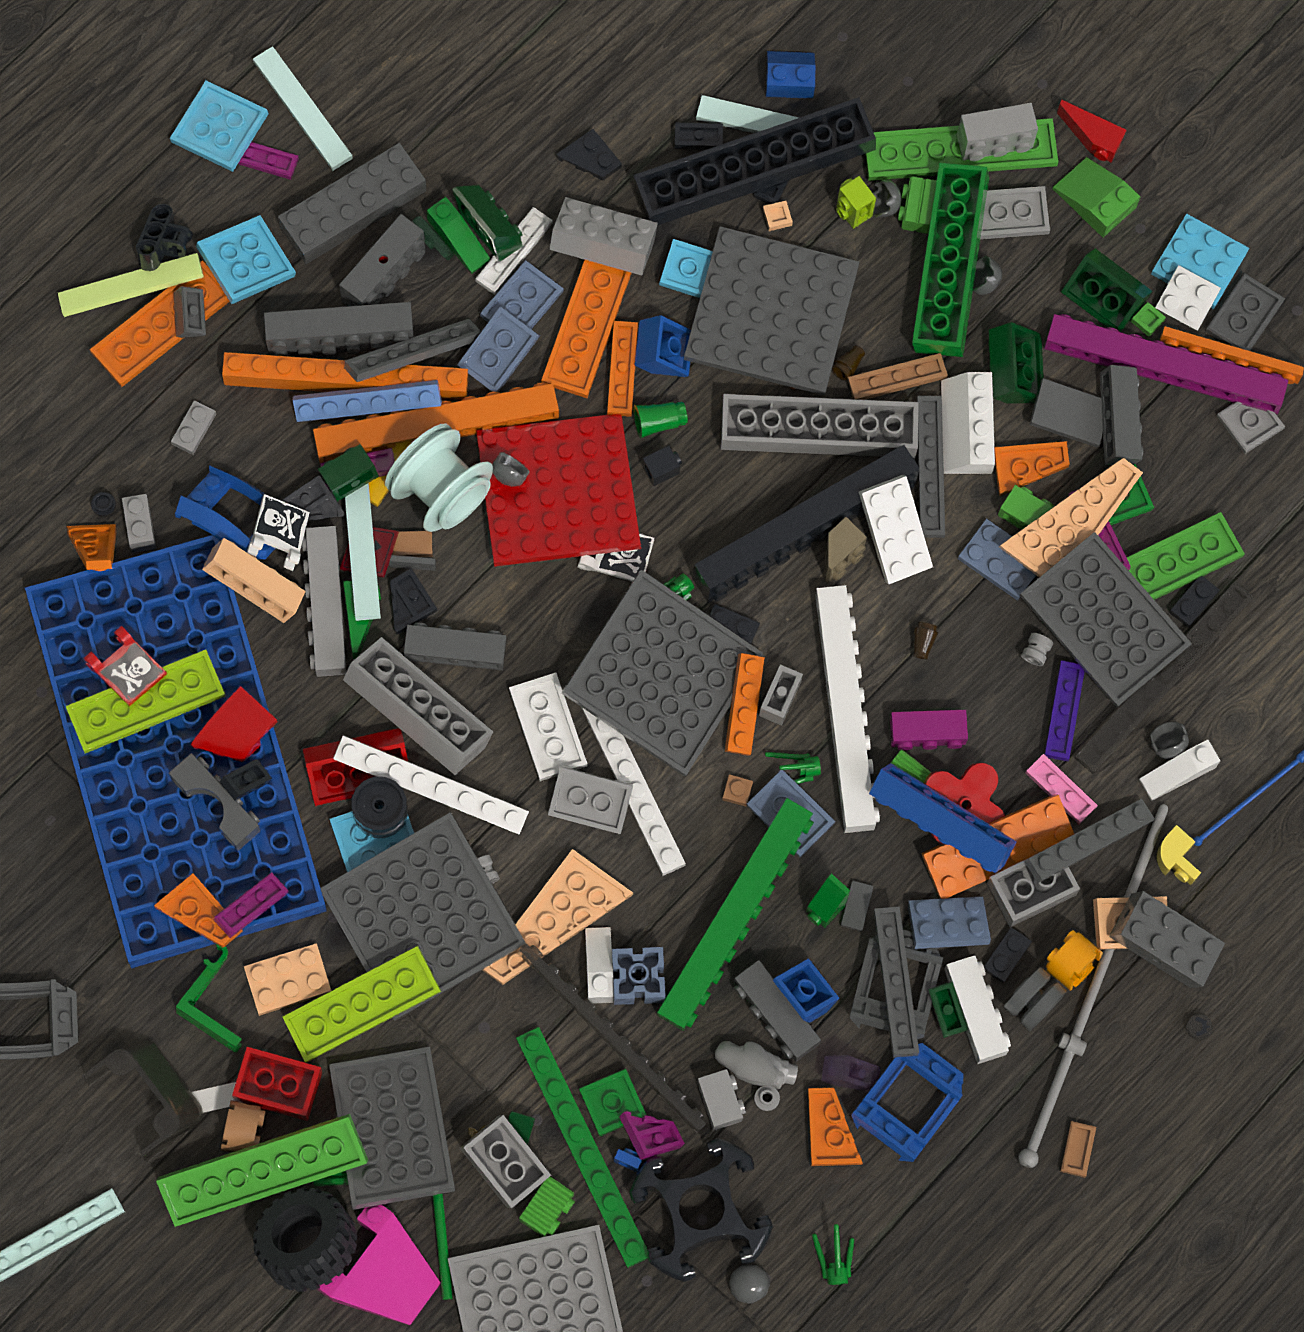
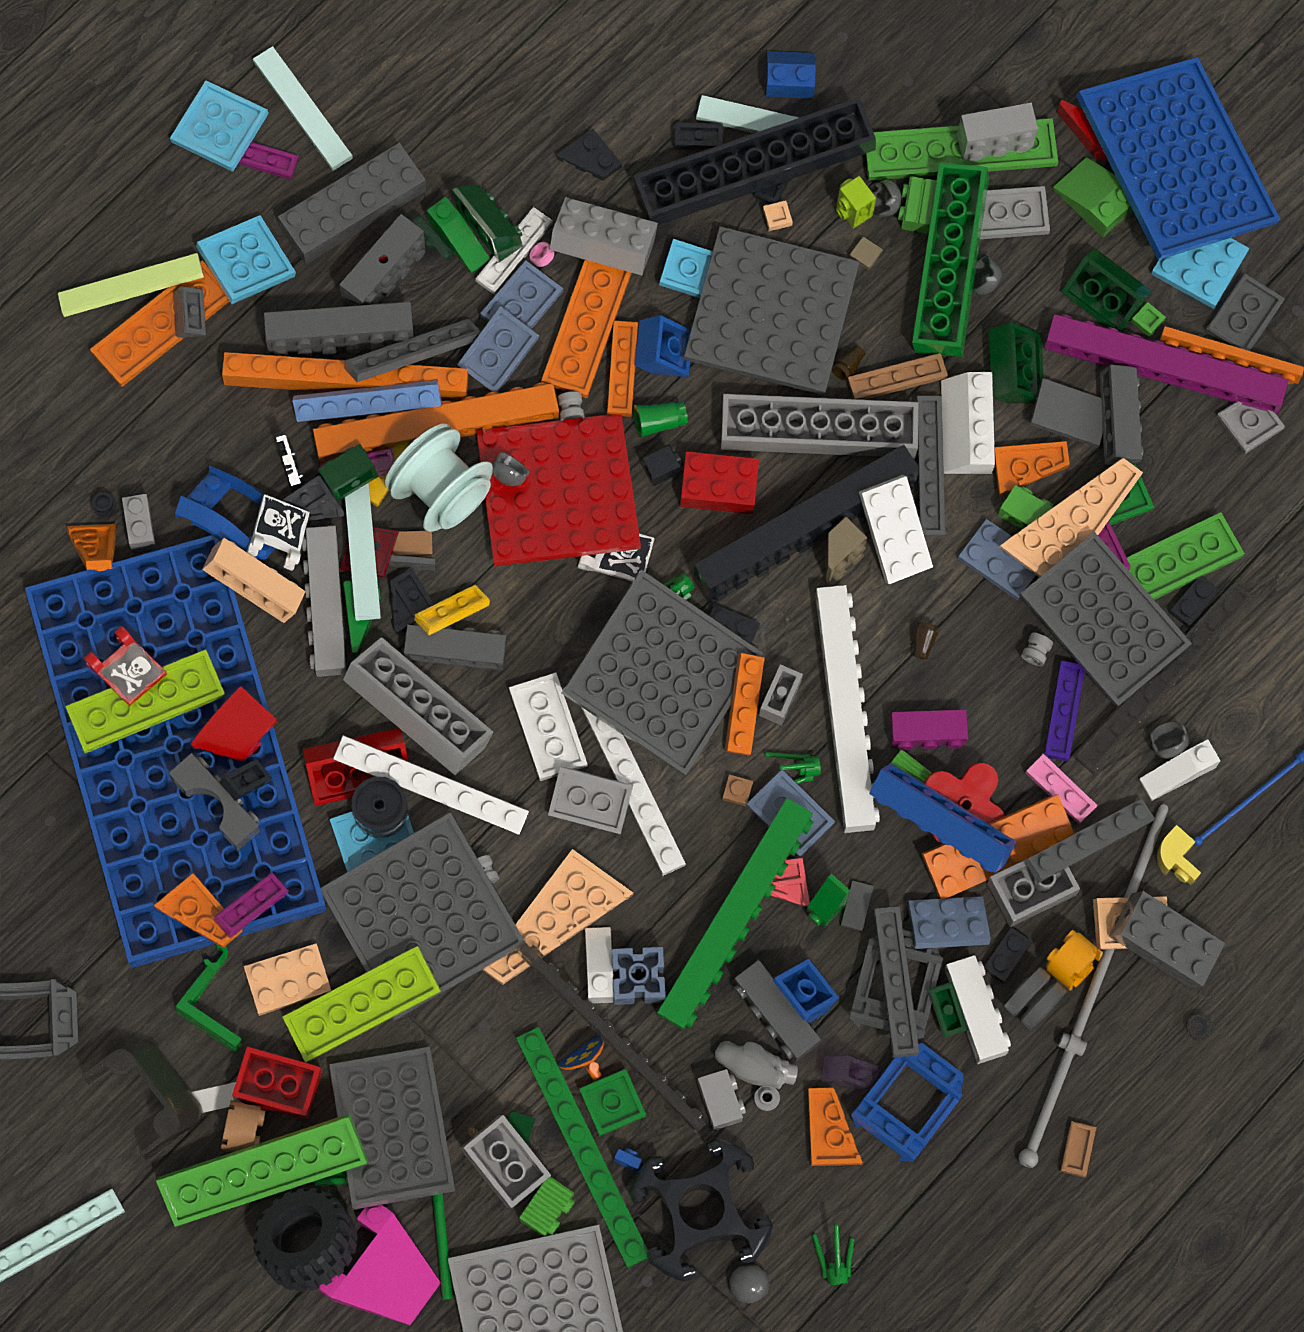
black beam [136,204,193,271] -> none
light grey plate [171,400,216,455] -> none
magenta wing [619,1111,685,1160] -> none
white plate [1155,265,1221,331] -> none
none -> wing [275,432,305,492]
none -> yellow tile [415,585,490,635]
none -> bright pink tile [530,242,555,267]
none -> shield [557,1035,604,1081]
none -> light grey wheel [558,392,585,421]
none -> red brick [680,452,759,514]
none -> coral wing [771,858,810,907]
none -> dark tan tile [849,237,883,271]
none -> blue plate [1076,57,1280,260]

